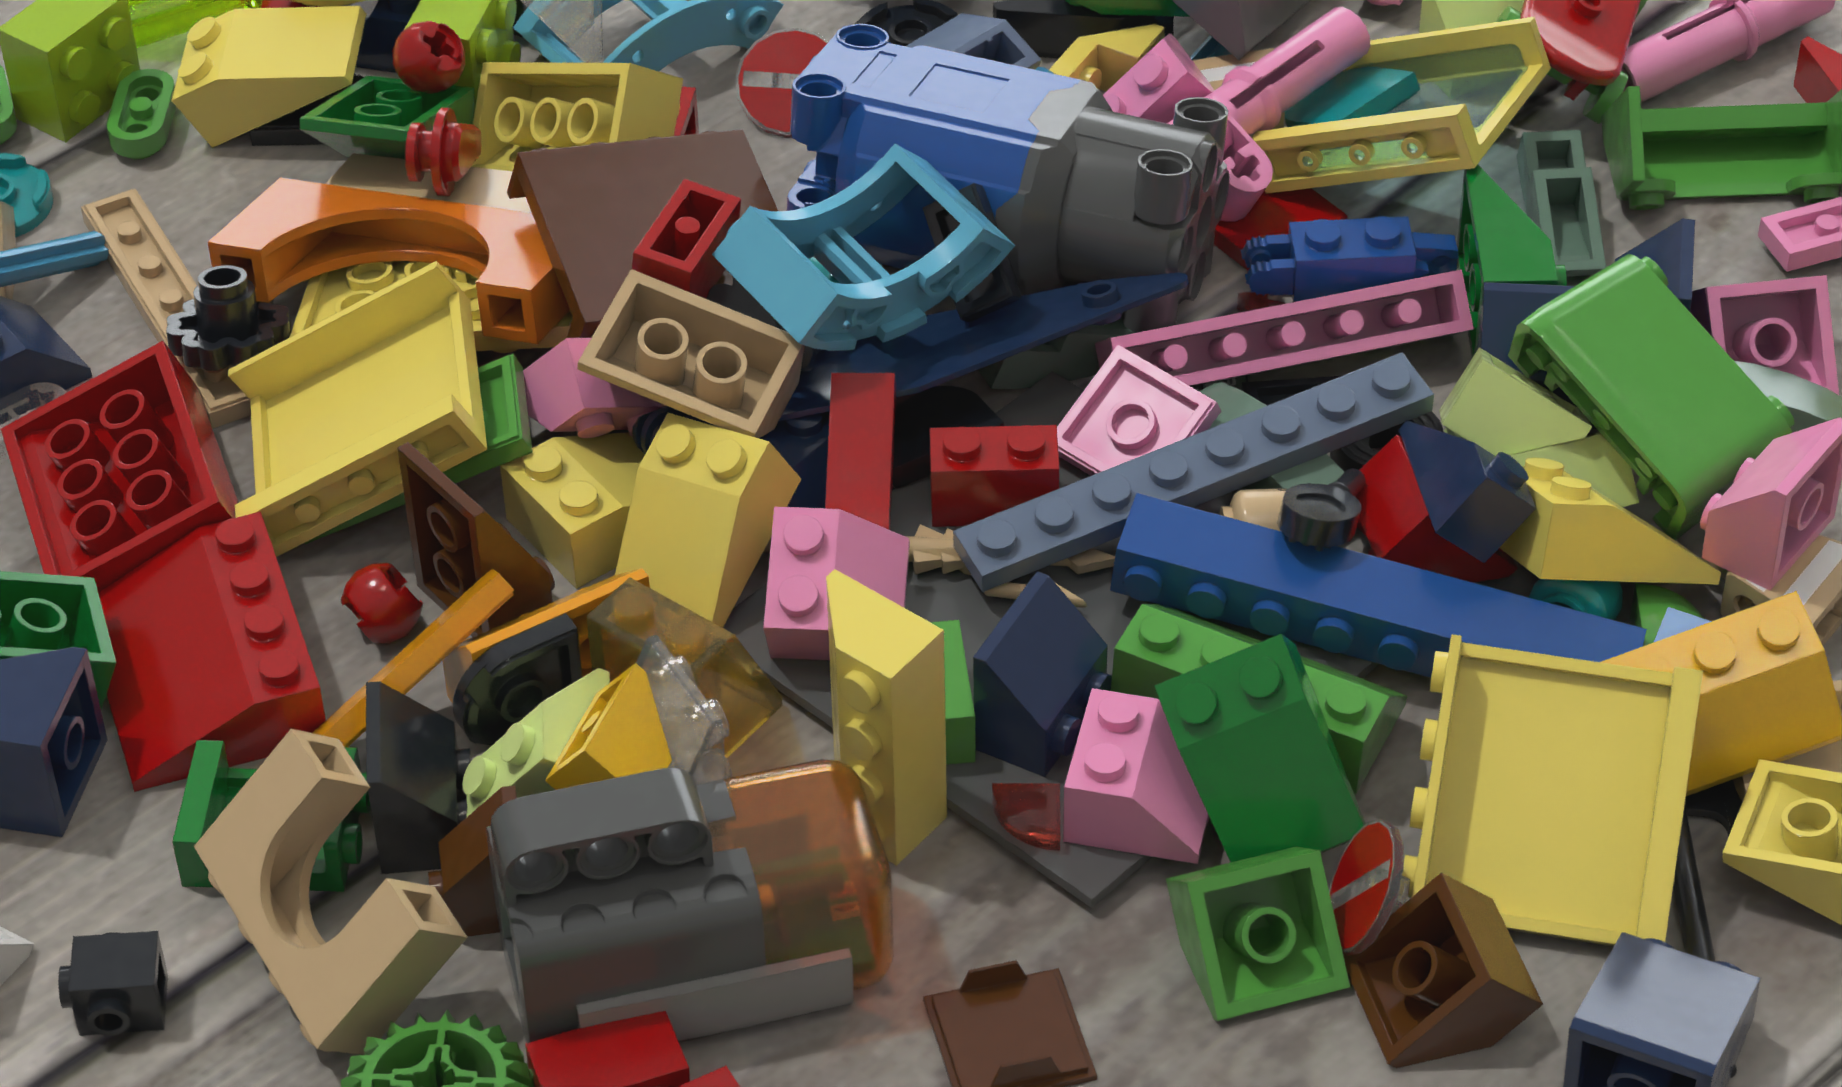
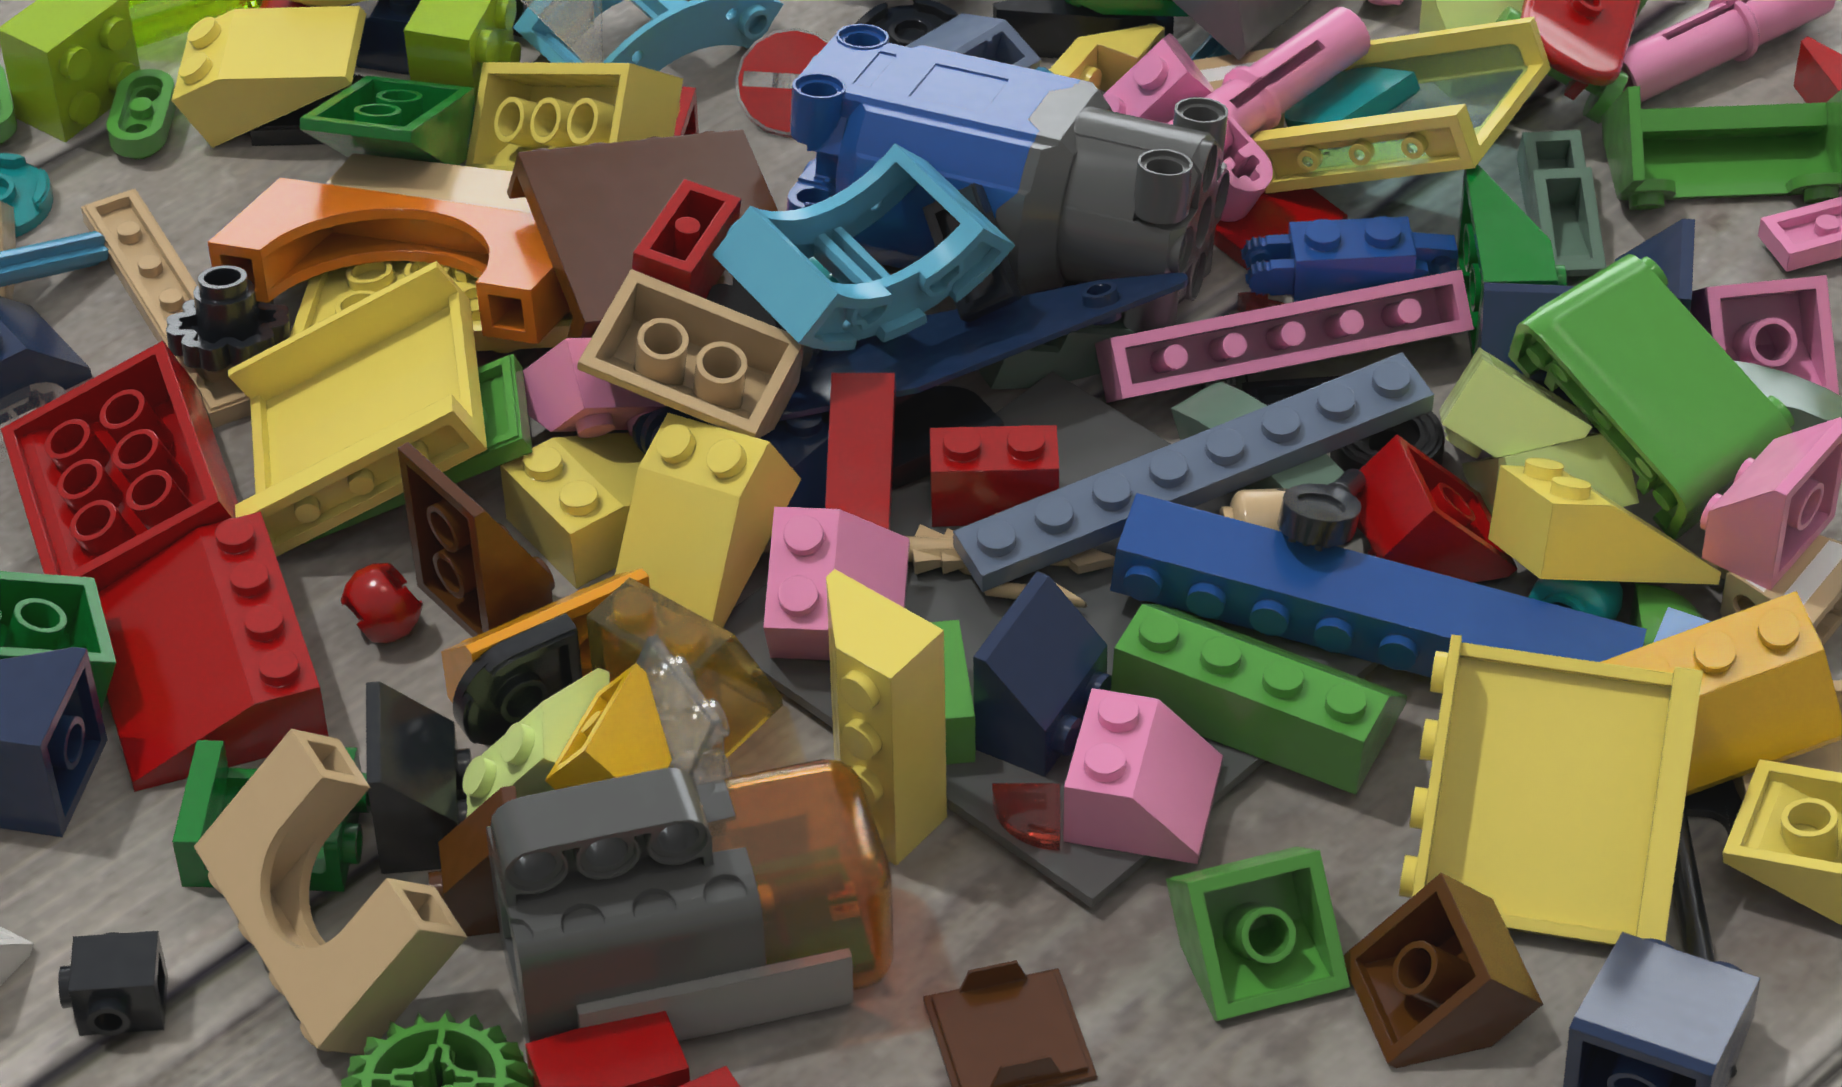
light orange tile [313,568,514,747] -> none
red piece [393,21,466,94] -> none
red piece [405,107,482,197] -> none
bright pink tile [1057,345,1221,476] -> none
green slope [1154,634,1366,863] -> none
piece [1329,819,1410,956] -> none
dark blue slope [1399,421,1536,564] -> none

